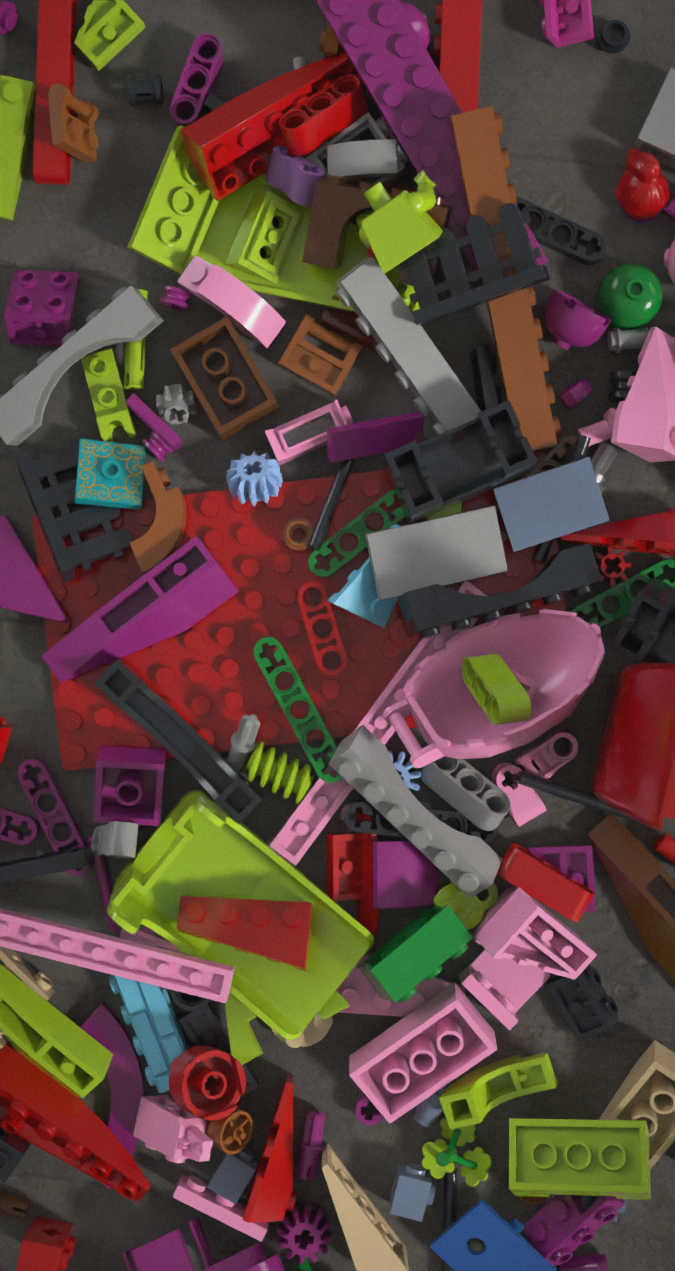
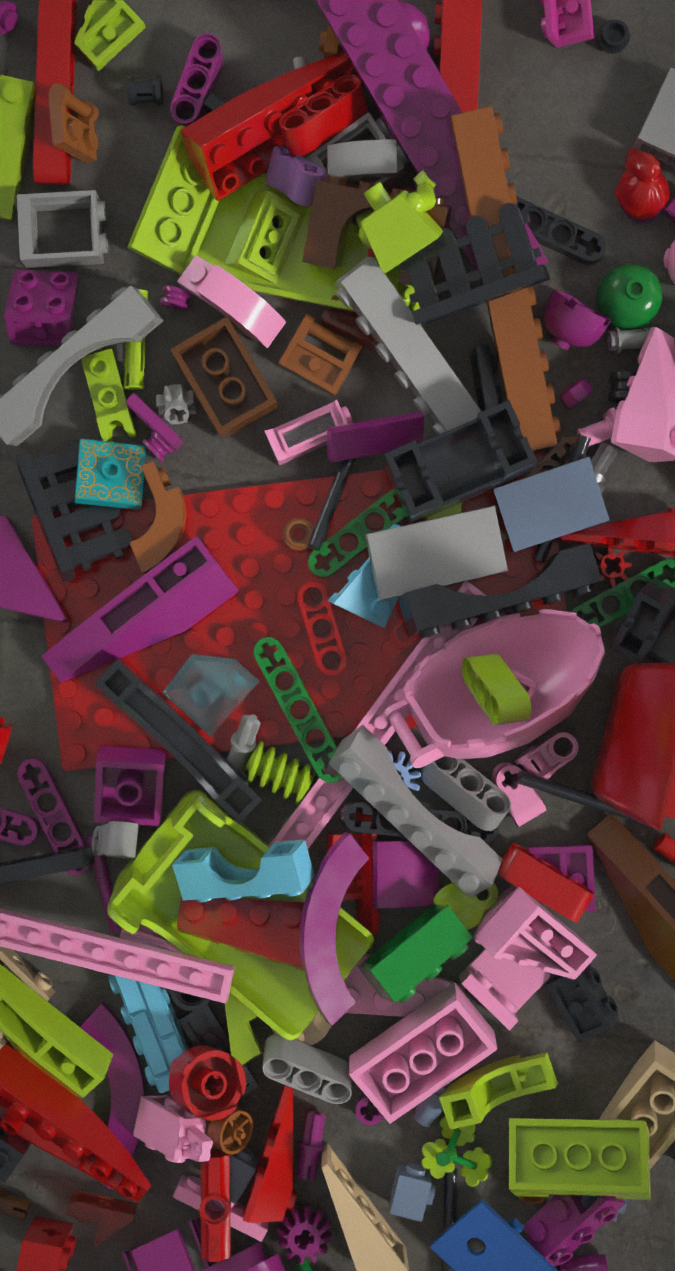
light blue gear [226,450,283,507] -> none
none -> light grey window [17,190,109,268]
none -> clear red slope [66,1190,138,1246]
none -> clear light blue slope [163,654,260,736]
none -> medium azure arch [172,840,315,902]
none -> red piece [199,1150,232,1262]
none -> light grey beam [262,1034,352,1104]
none -> magenta tile [299,832,369,1026]

